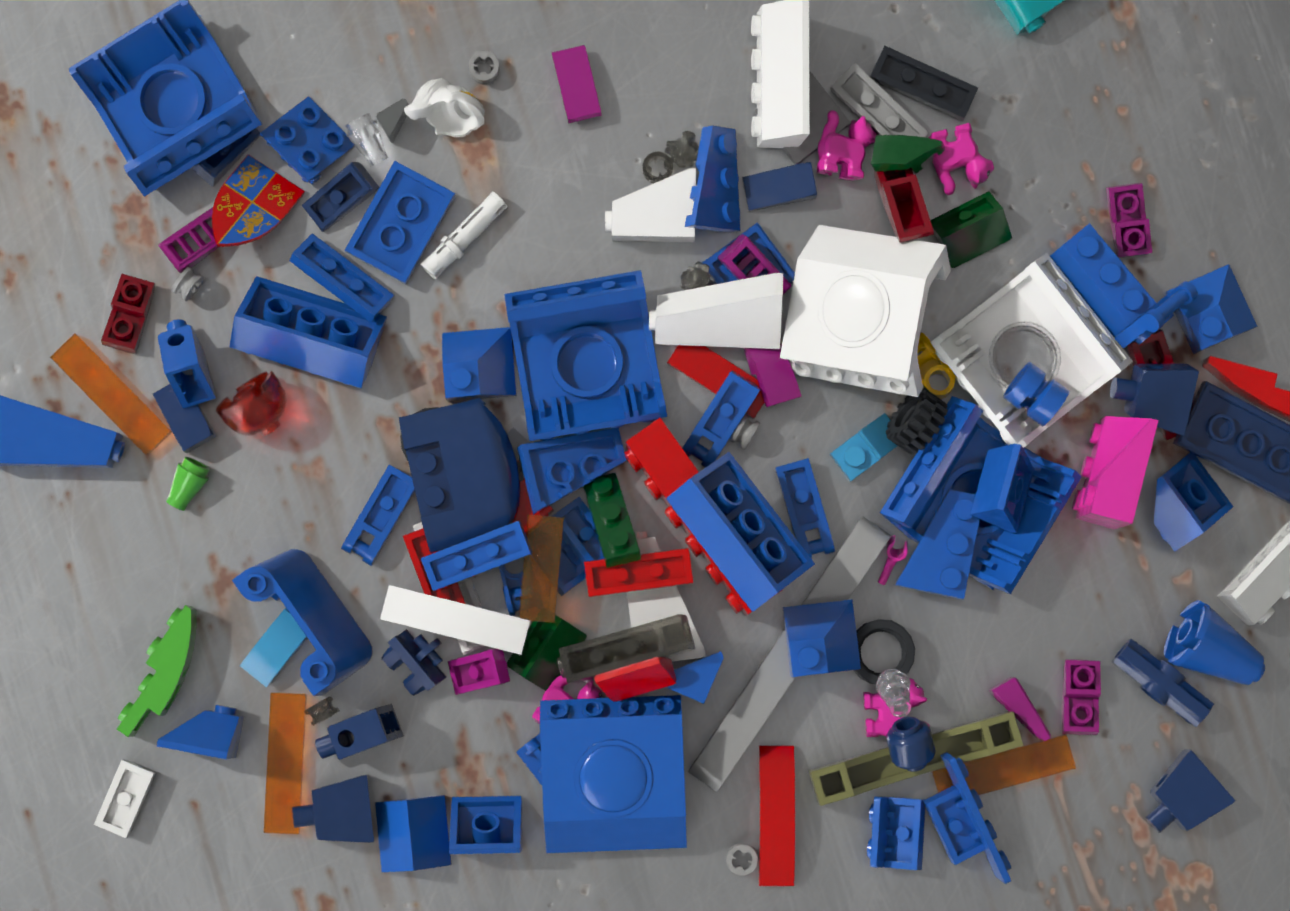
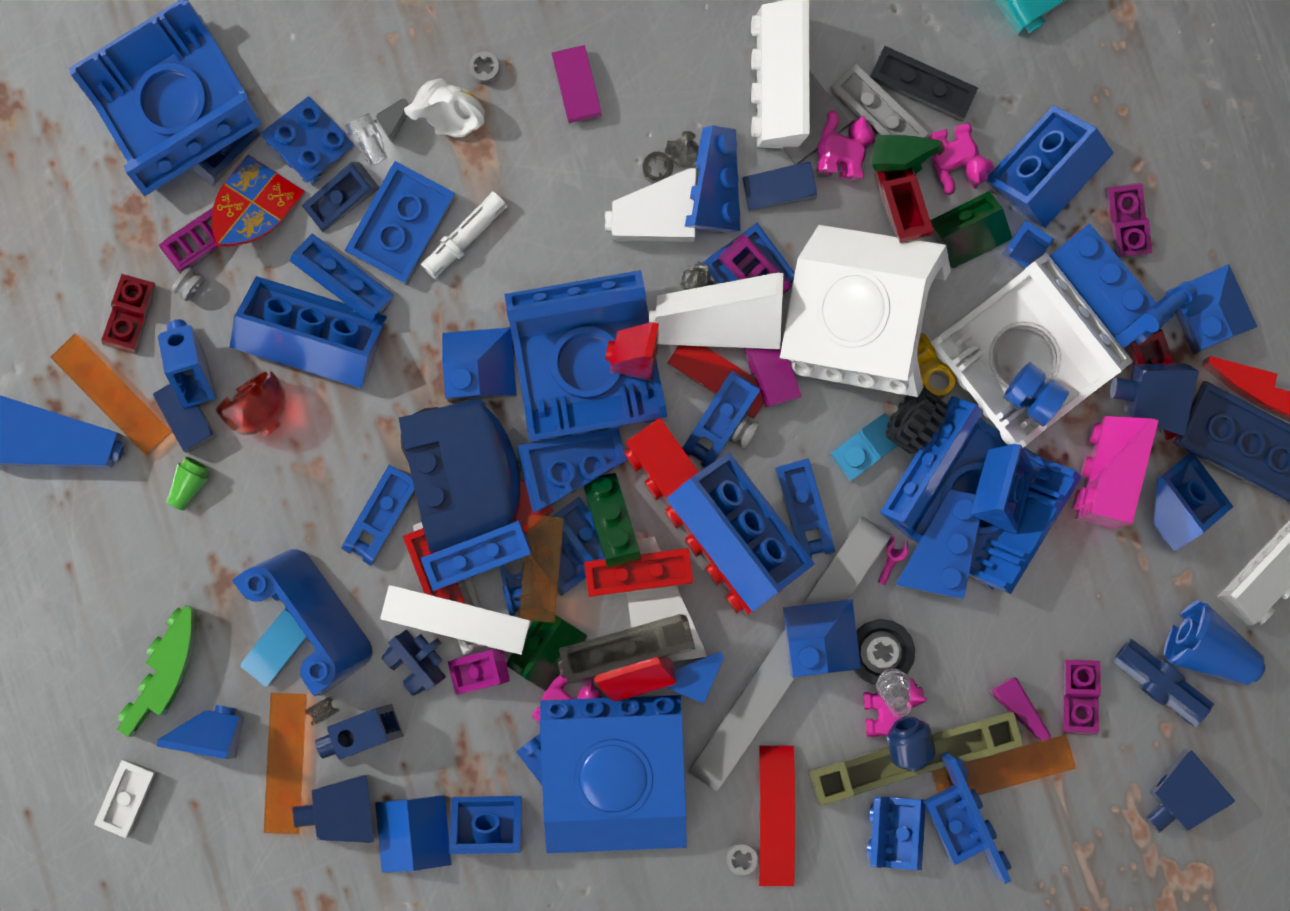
none -> red slope [605,322,659,381]
none -> light grey bush [867,636,899,668]
none -> blue slope [986,105,1114,228]
none -> blue panel [1002,220,1054,270]

